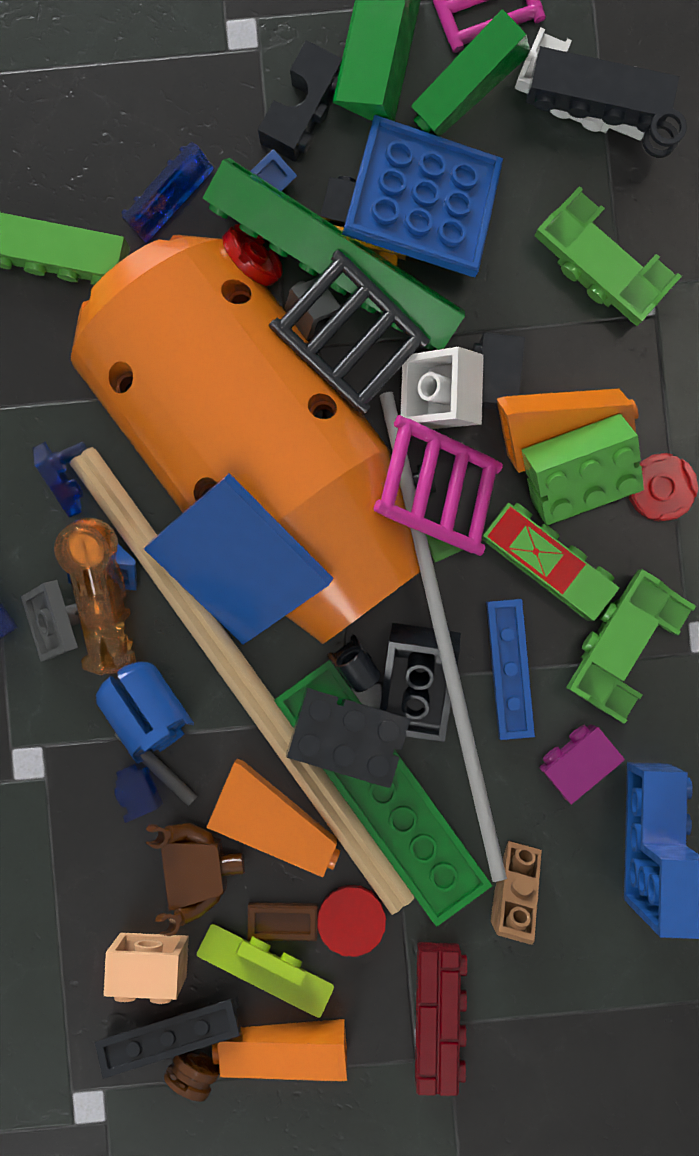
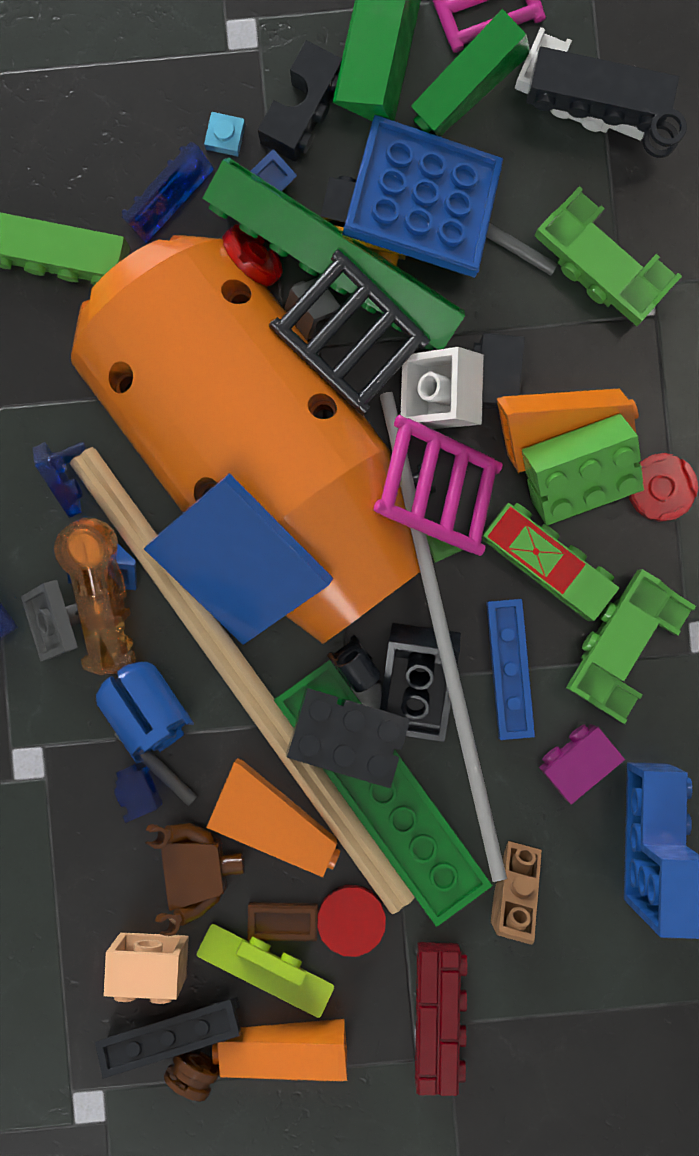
none -> medium azure plate [204,112,246,157]
none -> dark grey bar [486,222,558,276]

